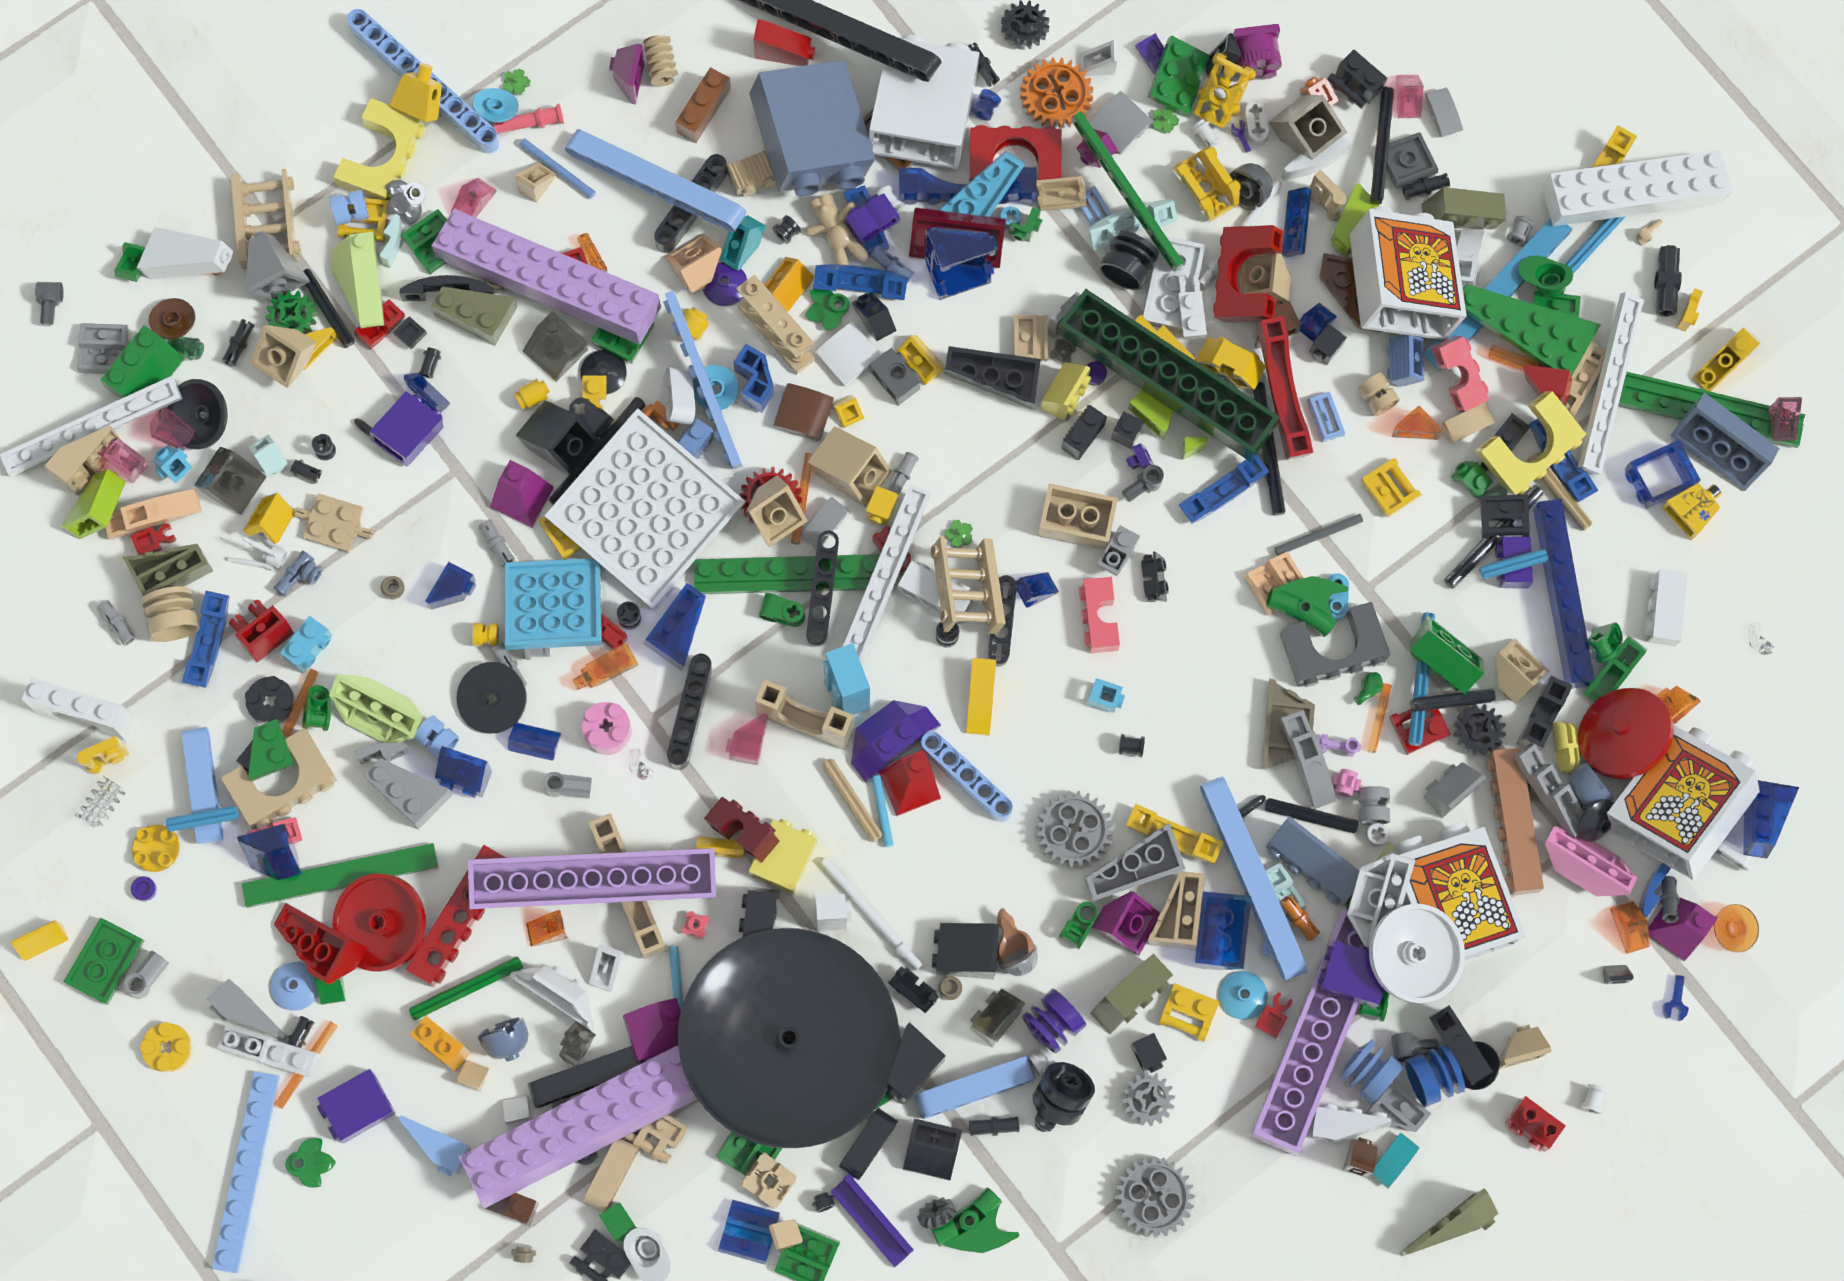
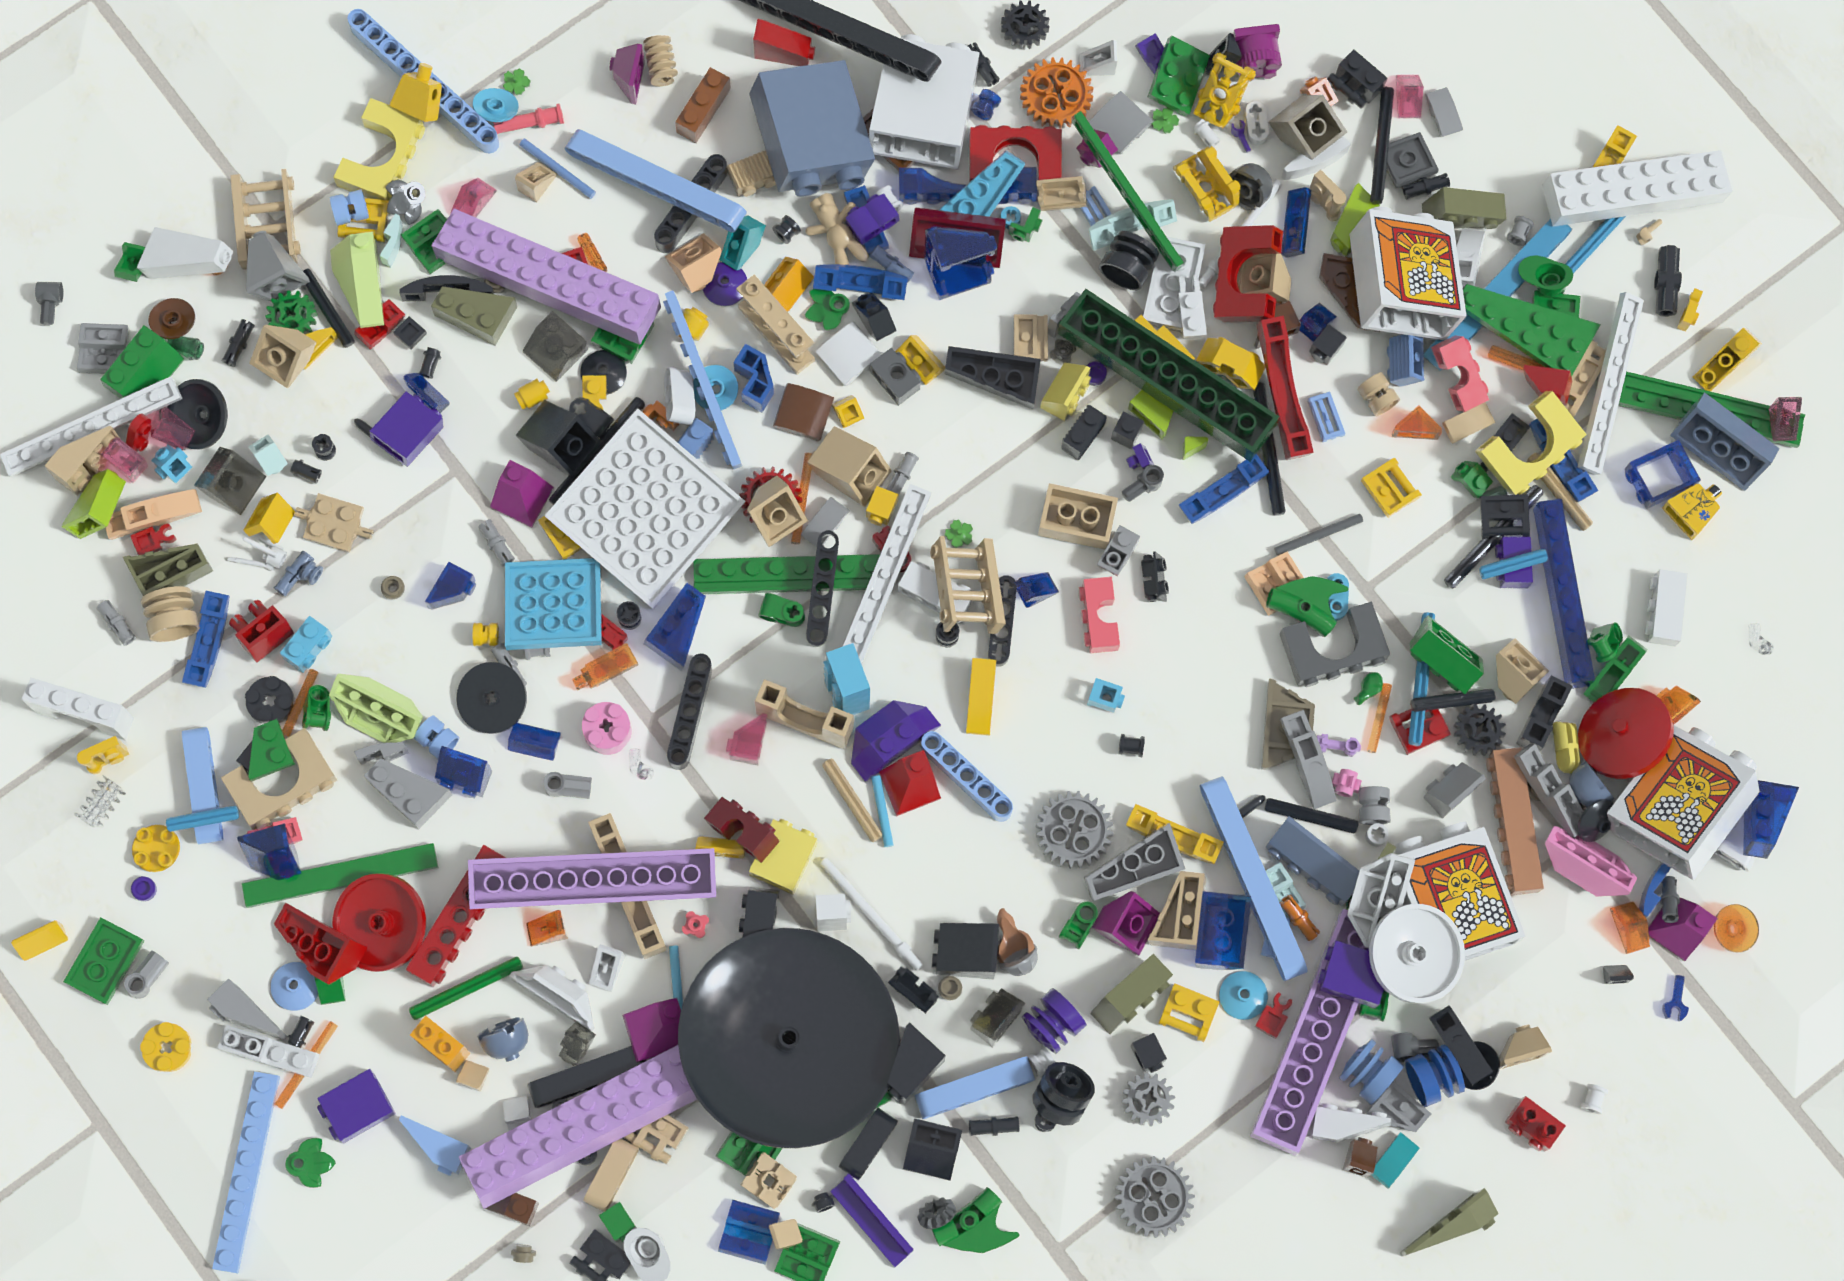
none -> red plate [125,413,152,453]

